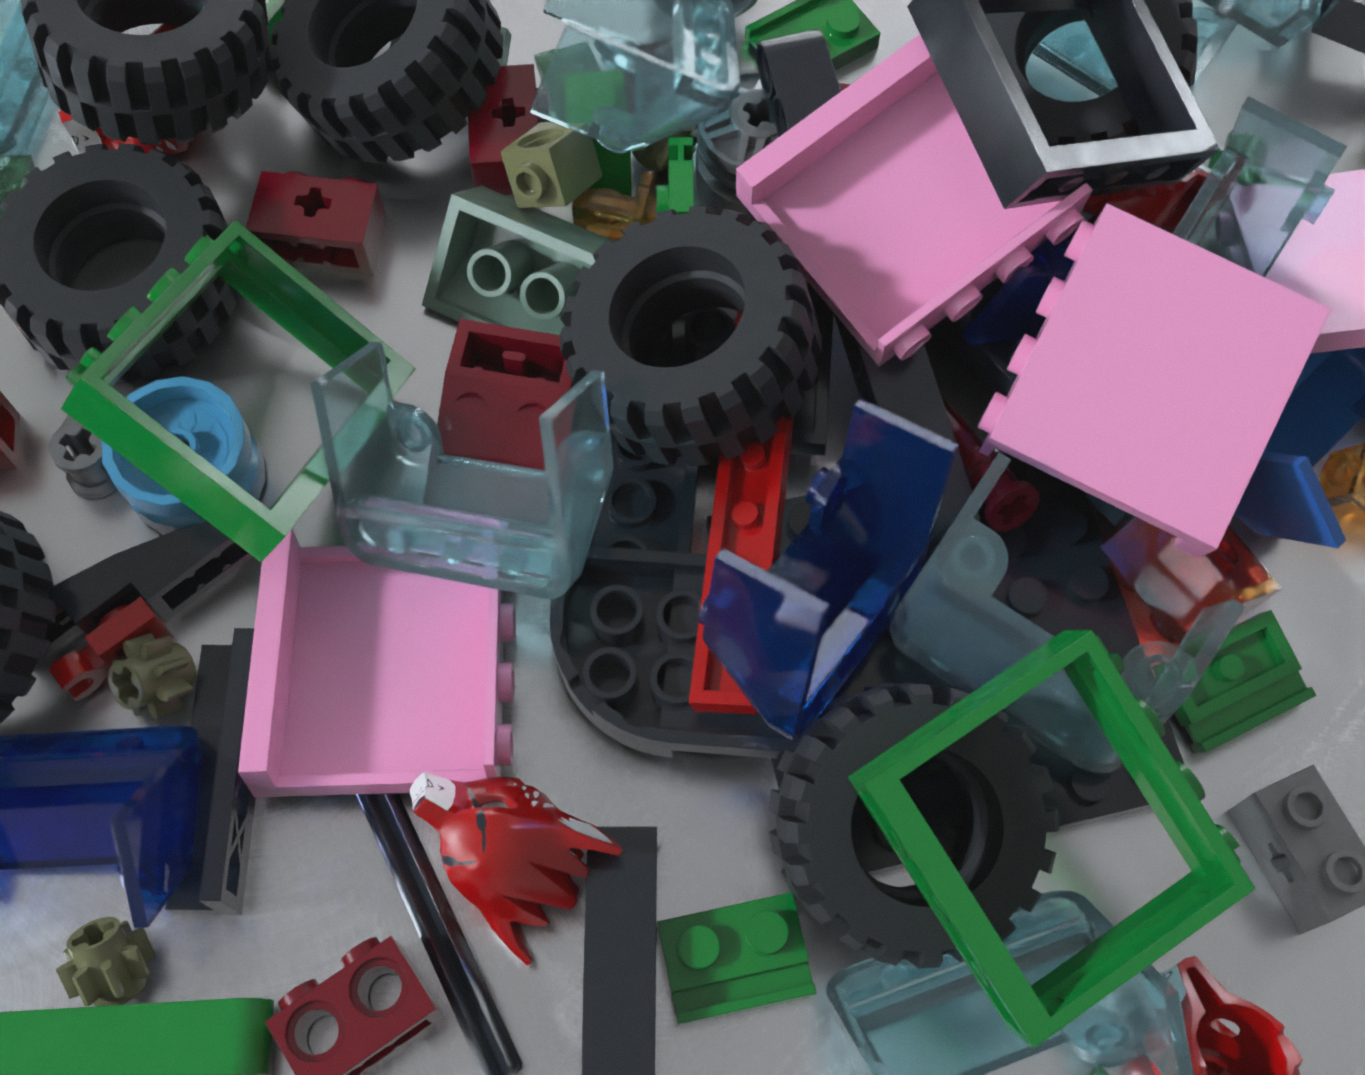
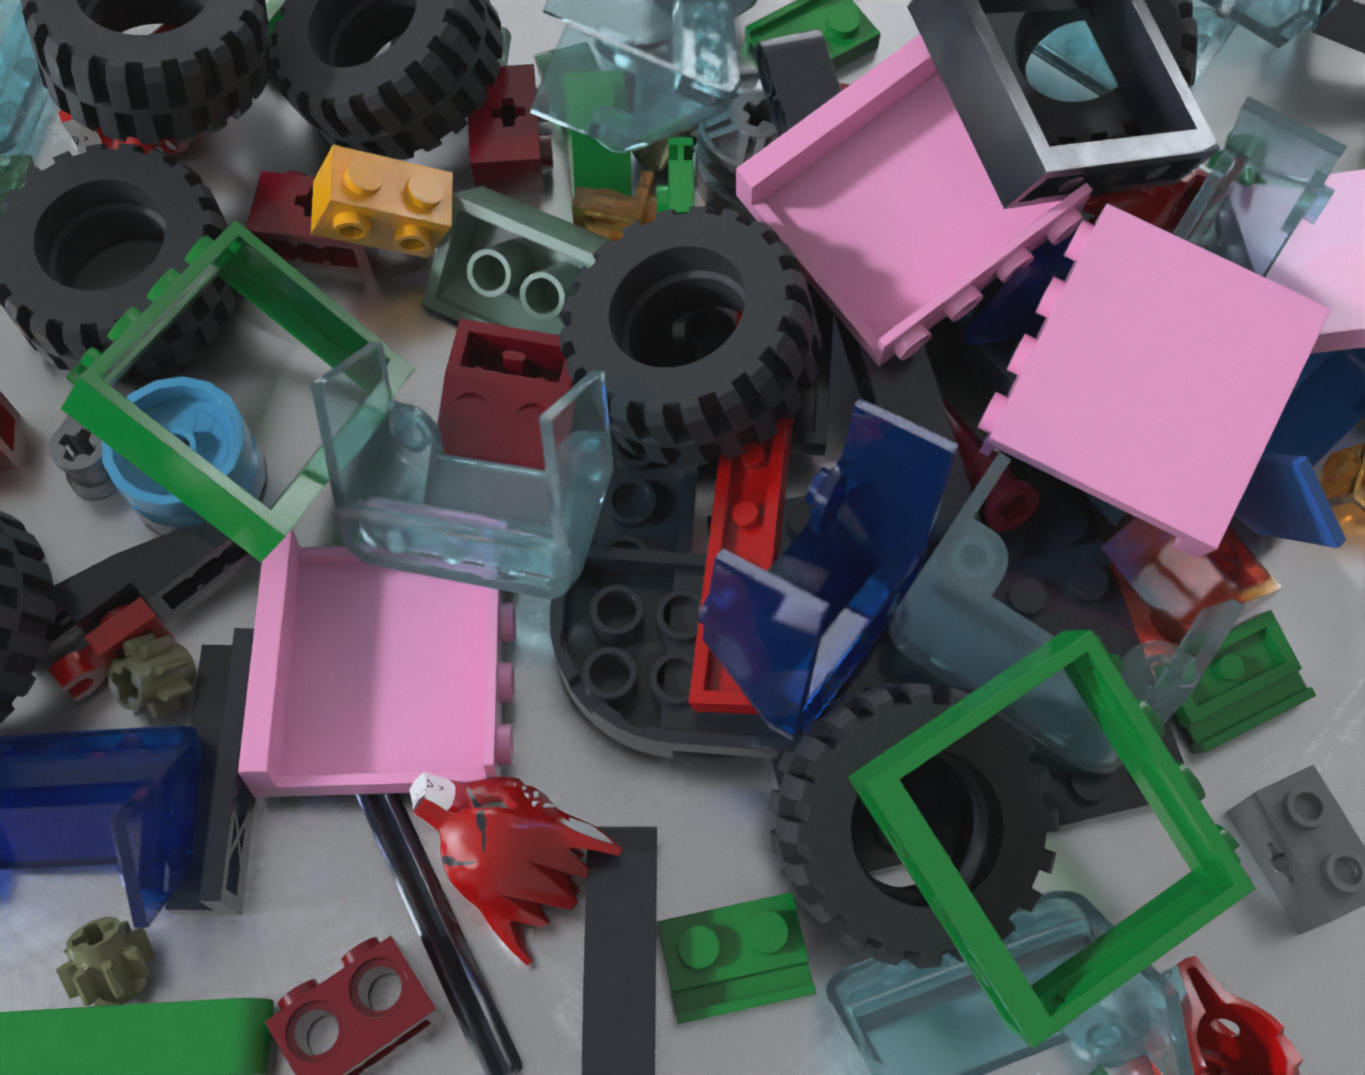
olive brick [500,120,603,208] -> none
none -> light orange brick [311,145,453,258]

